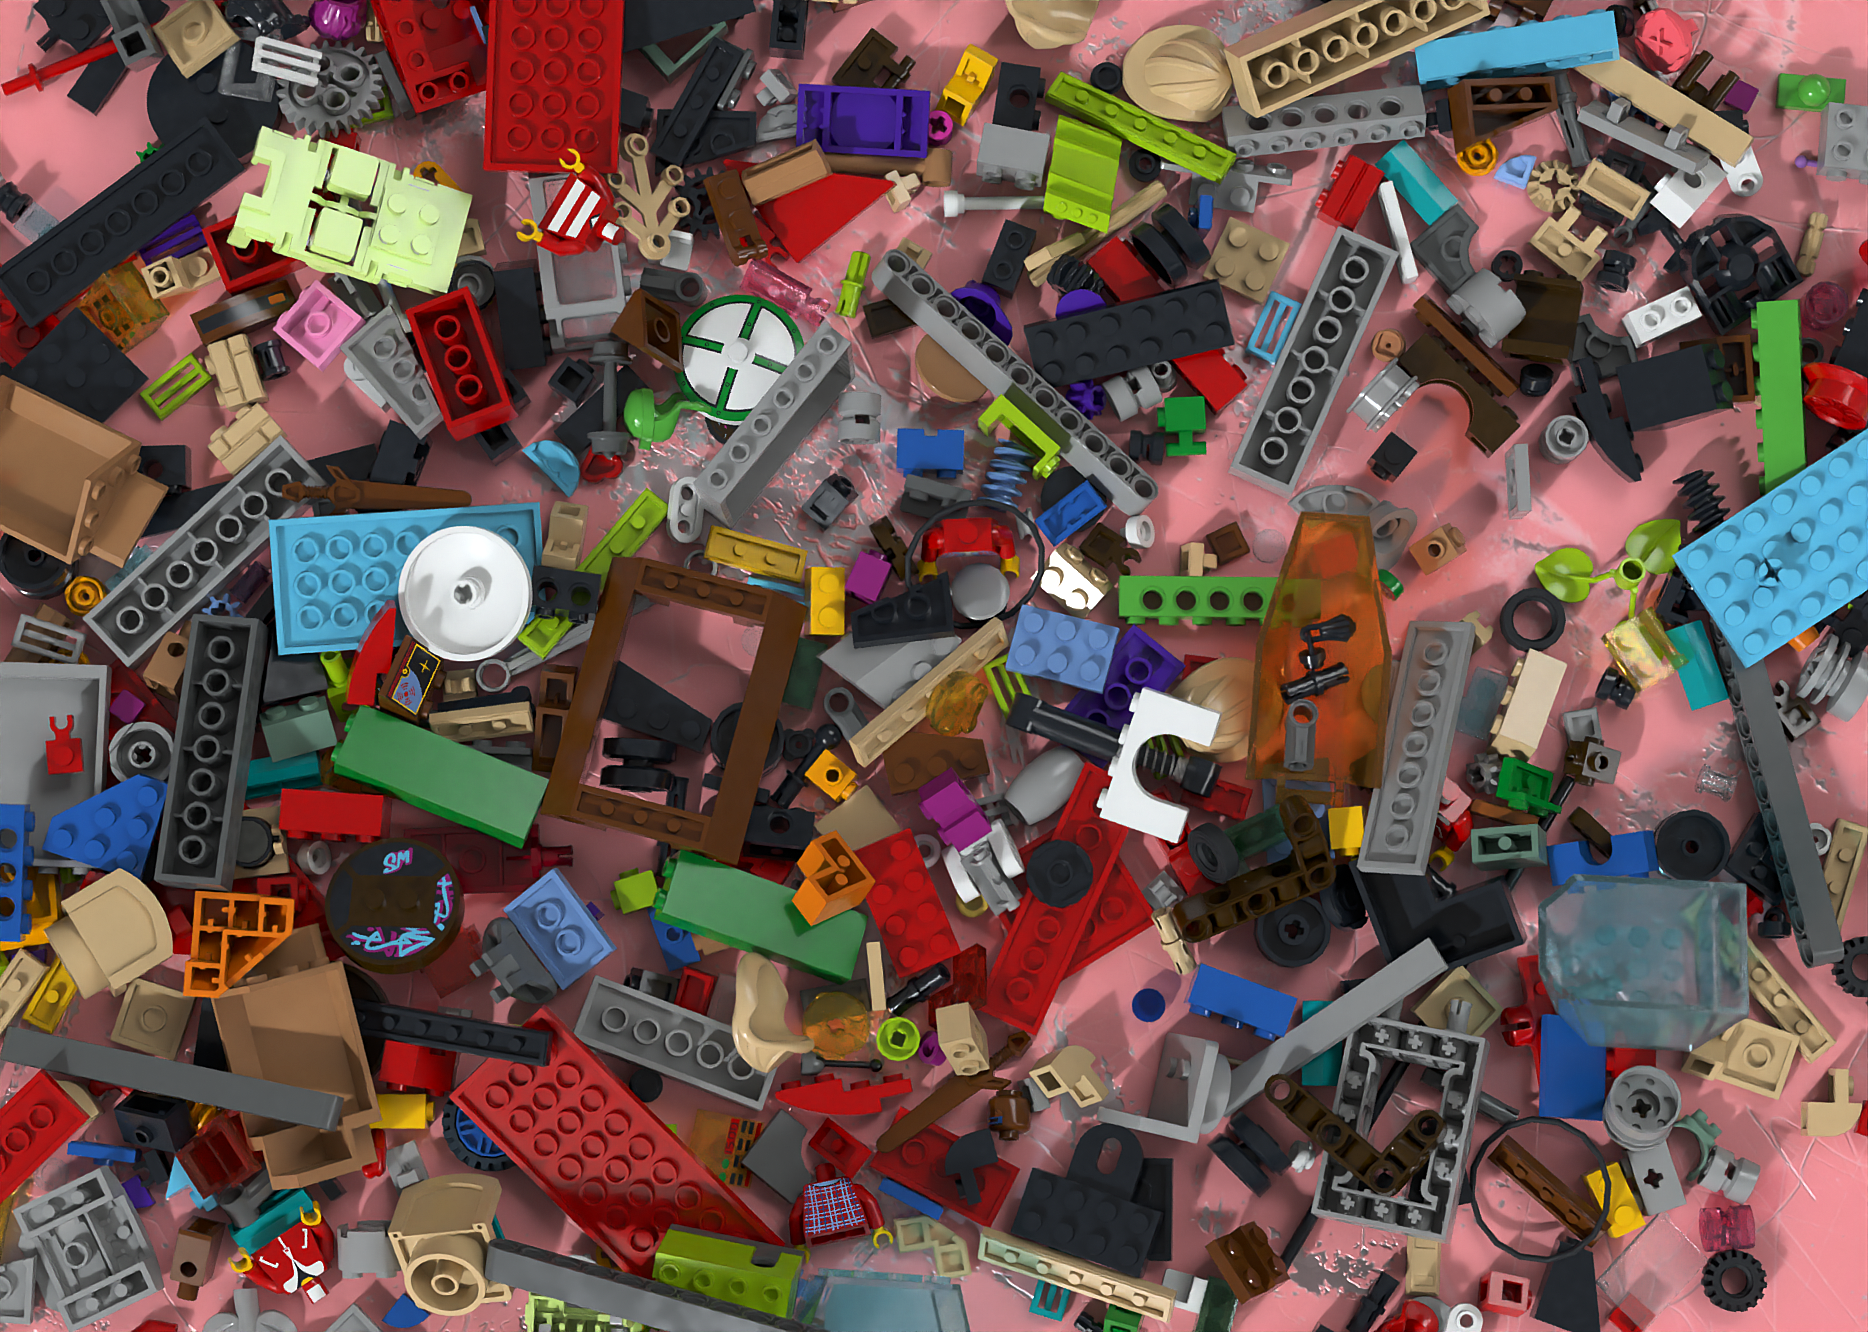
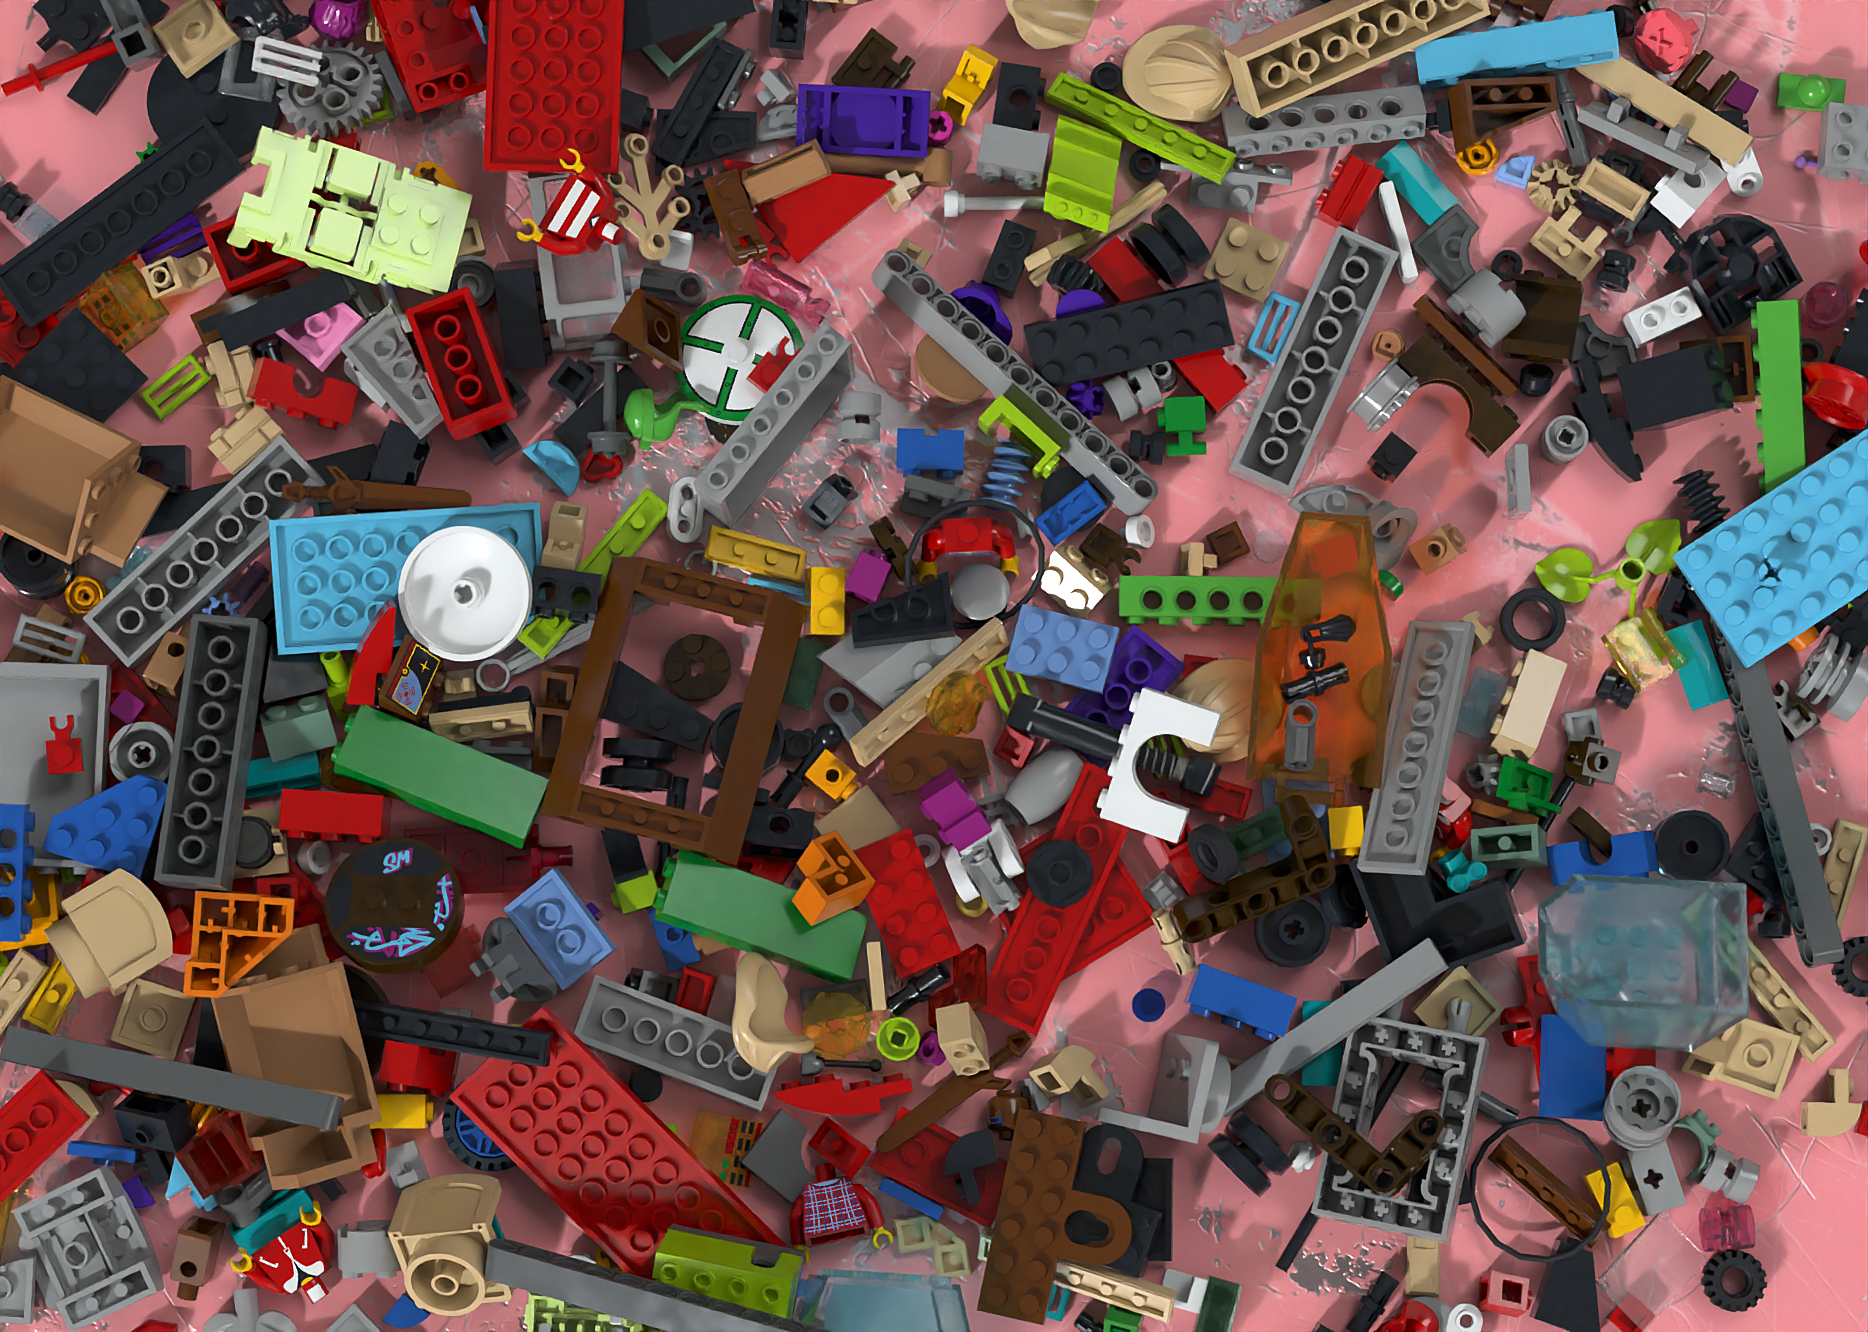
lime axle [835,251,871,318] -> none
dark brown tile [862,298,919,339] -> none
blue plate [1188,195,1214,240] -> none
reddish brown plate [1205,1221,1291,1305] -> none
tan axle [1796,212,1828,277] -> none
none -> black tile [215,270,352,352]
none -> red arch [246,357,359,430]
none -> black tile [601,828,649,885]
none -> dark brown plate [664,634,731,701]
none -> red plate [746,336,801,394]
none -> reddish brown plate [977,1108,1133,1325]
none -> red plate [992,725,1038,770]
none -> teal plate [1437,849,1487,893]

